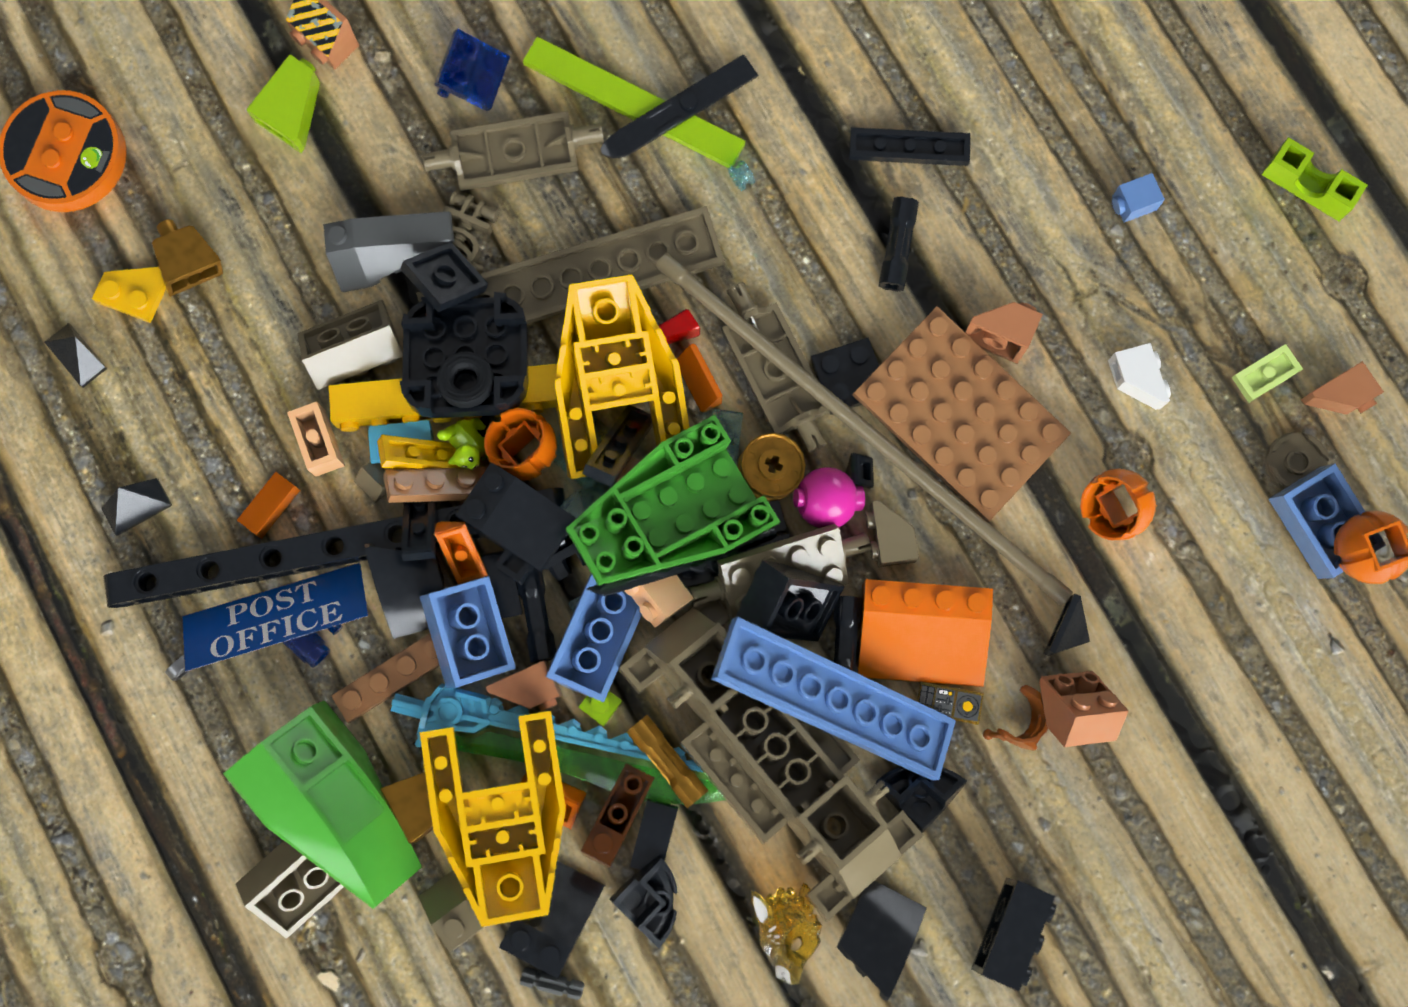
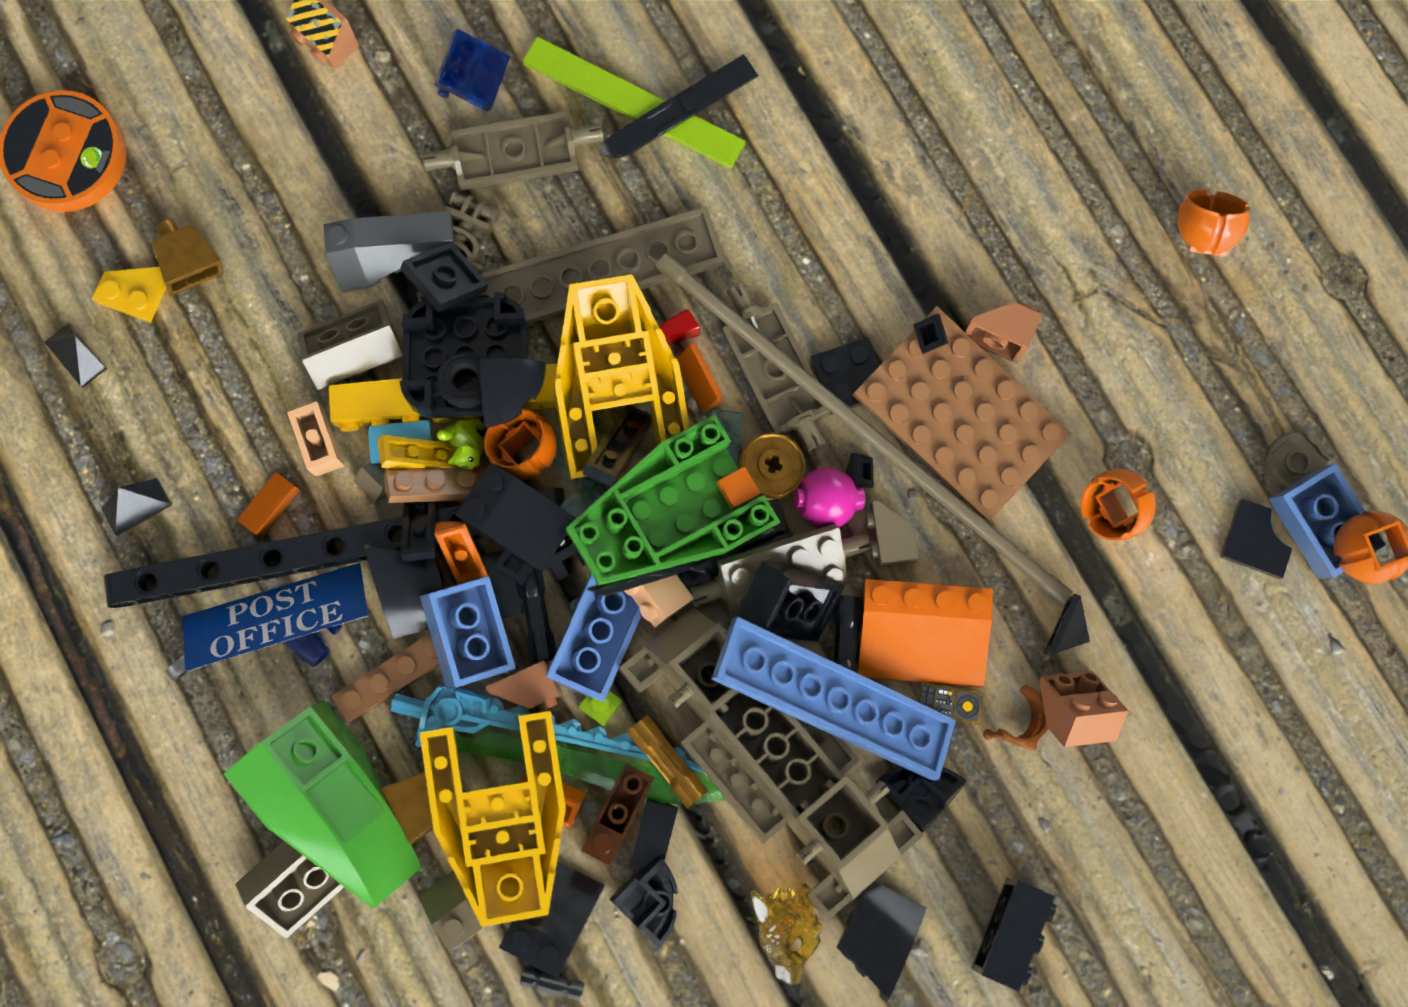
lime slope [246,54,320,153] -> none
clear light blue bush [728,160,755,191] -> none
black plate [849,127,971,166] -> none
black axle [879,196,919,292] -> none
white slope [1108,343,1171,410] -> none
medium blue brick [1112,173,1165,223] -> none
yellowish green plate [1232,344,1303,403] -> none
lime arch [1261,137,1368,222] -> none
nougat slope [1301,361,1384,415] -> none
none -> black brick [479,358,546,428]
none -> orange tile [716,467,761,510]
none -> black slope [913,314,949,354]
none -> orange piece [1177,189,1250,257]
none -> black tile [1220,499,1292,579]

